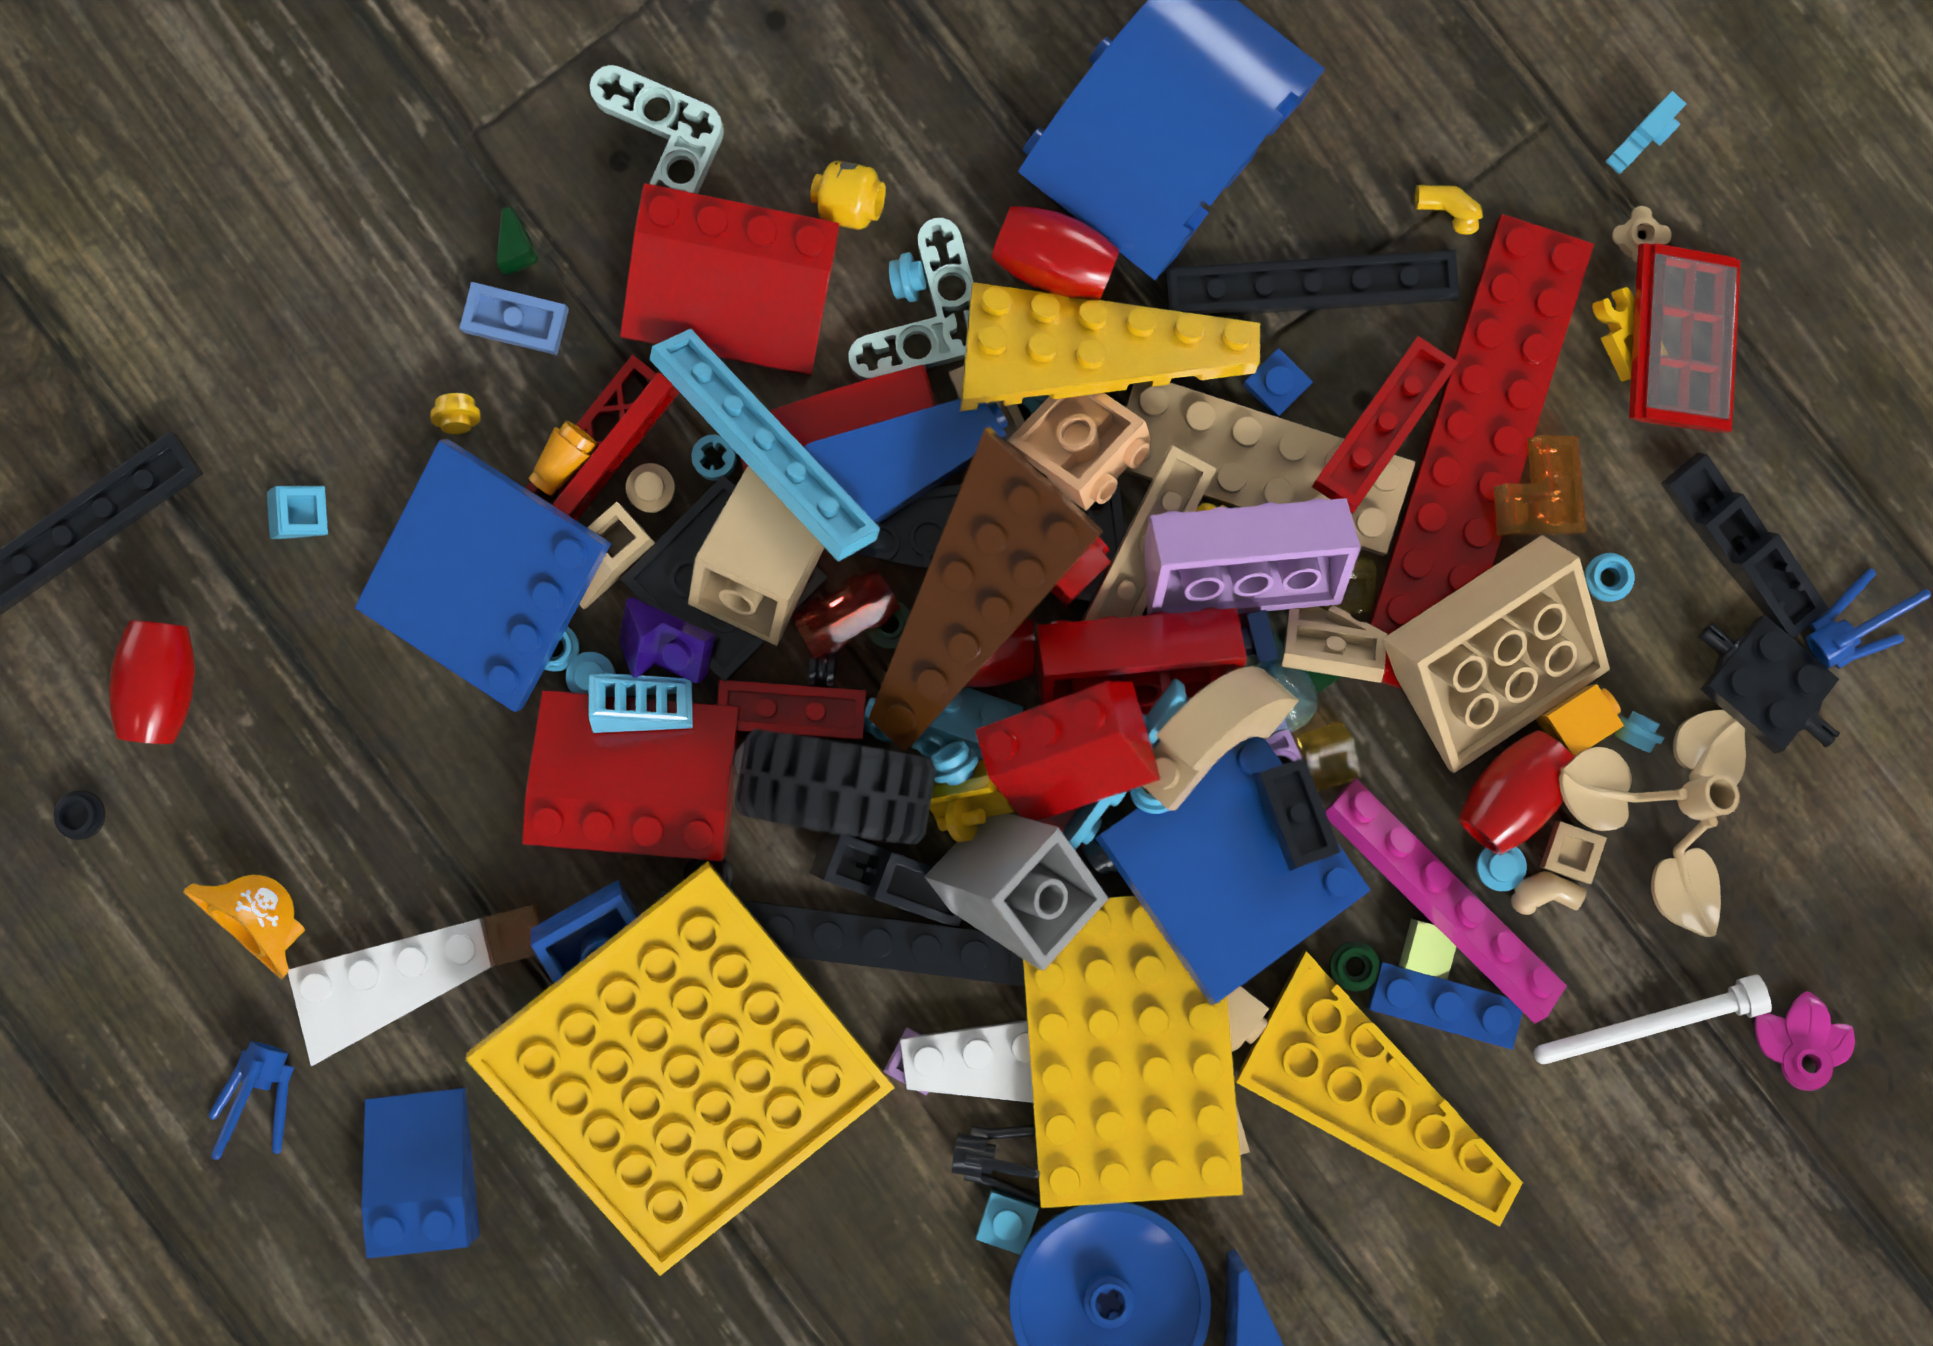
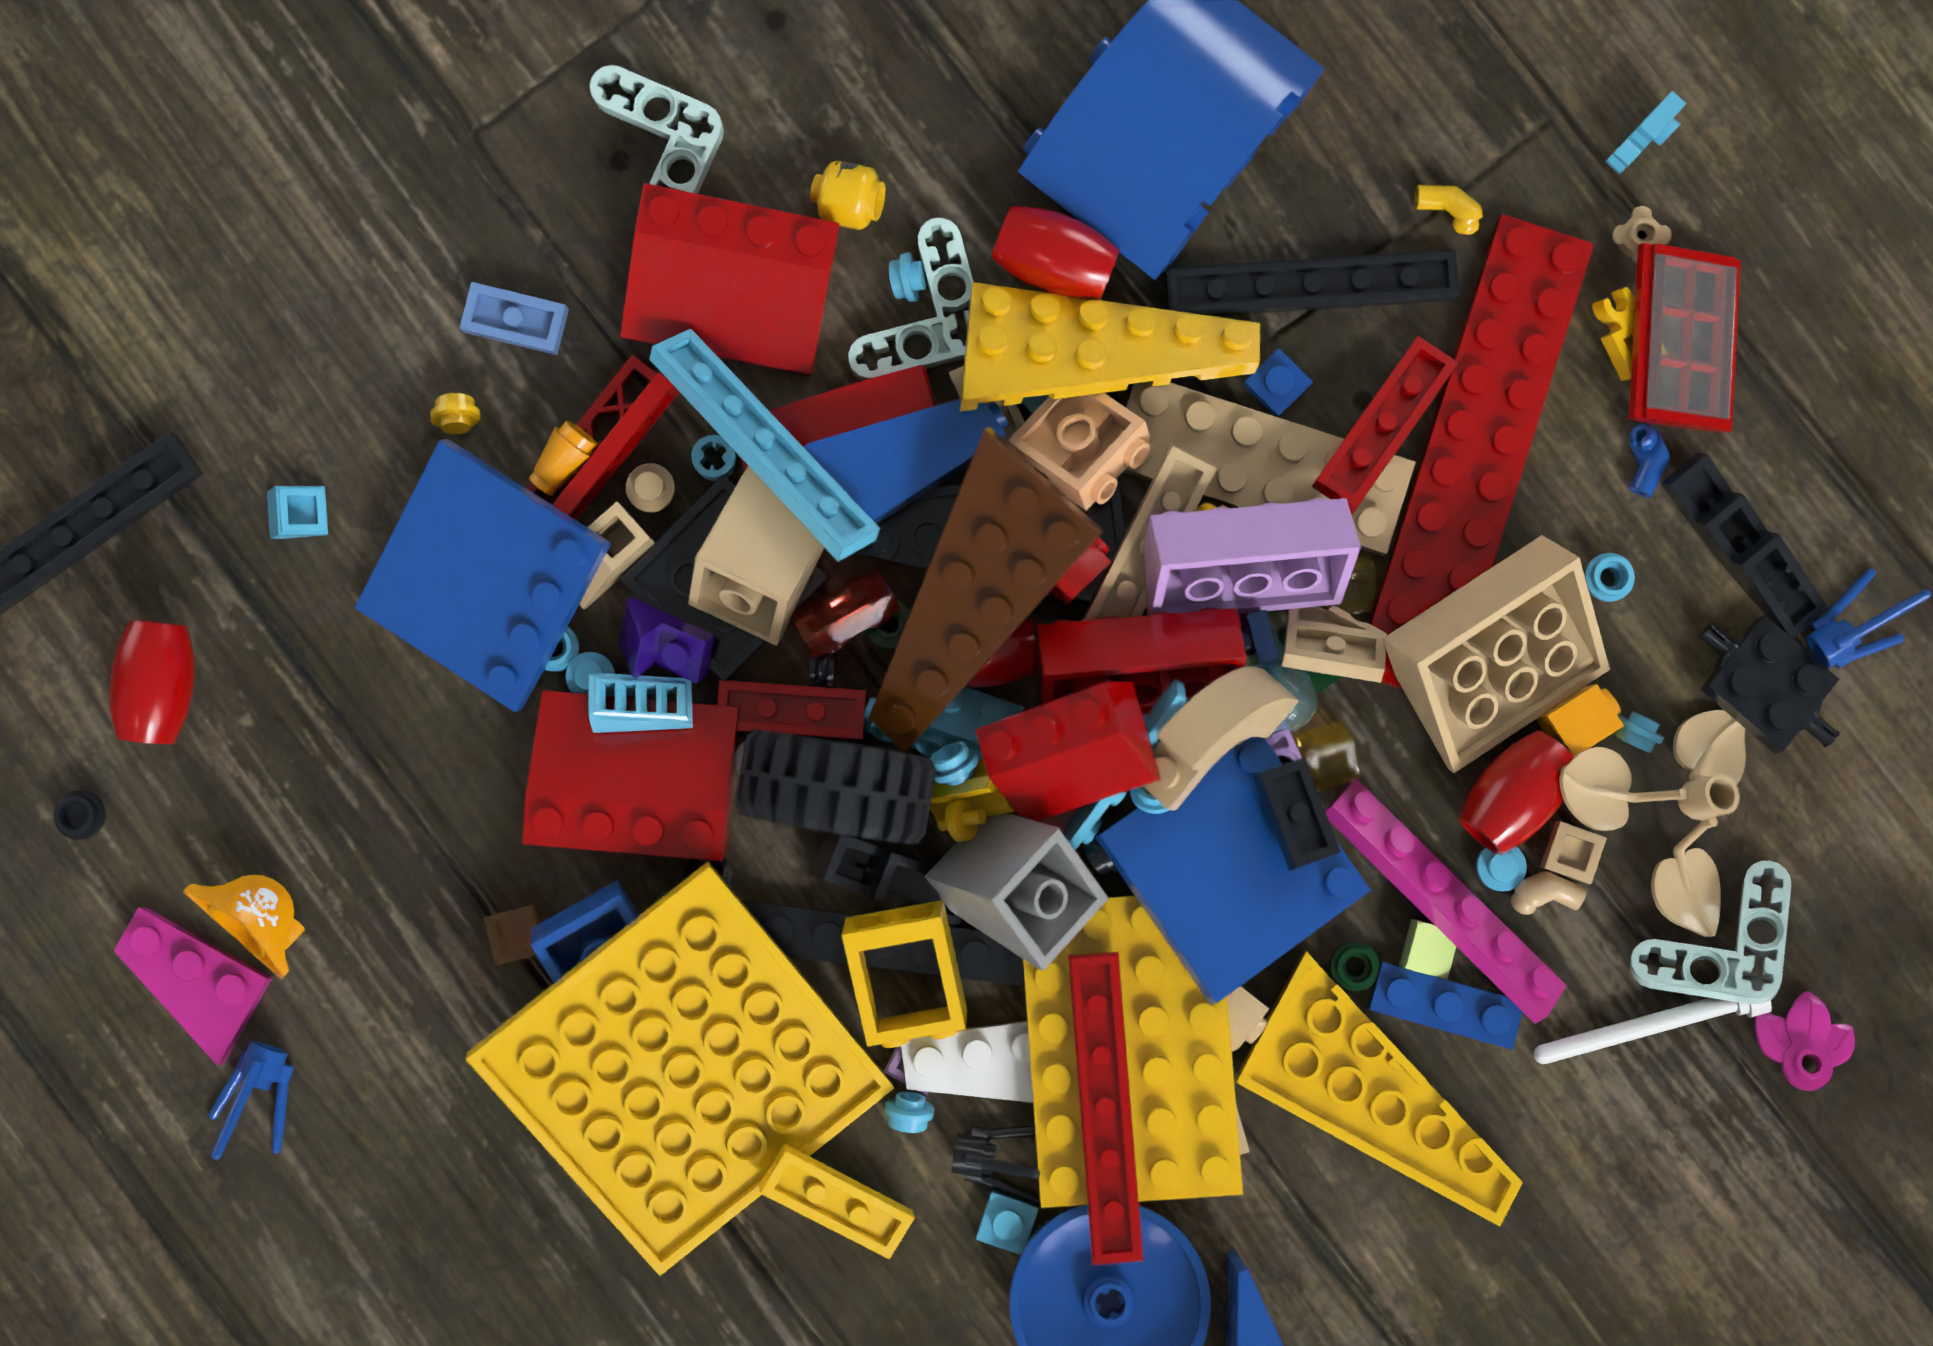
white wing [288,918,495,1066] -> none
blue slope [362,1087,480,1259] -> none
dark green slope [497,207,539,276] -> none
clear orange plate [1494,435,1587,536] -> none
none -> dark pink wing [114,907,273,1066]
none -> yellow plate [759,1144,915,1259]
none -> yellow window [842,900,967,1048]
none -> medium azure plate [884,1091,934,1133]
none -> red tile [1068,951,1144,1265]
none -> blue arm [1628,423,1670,498]
none -> light aqua beam [1630,861,1791,1005]

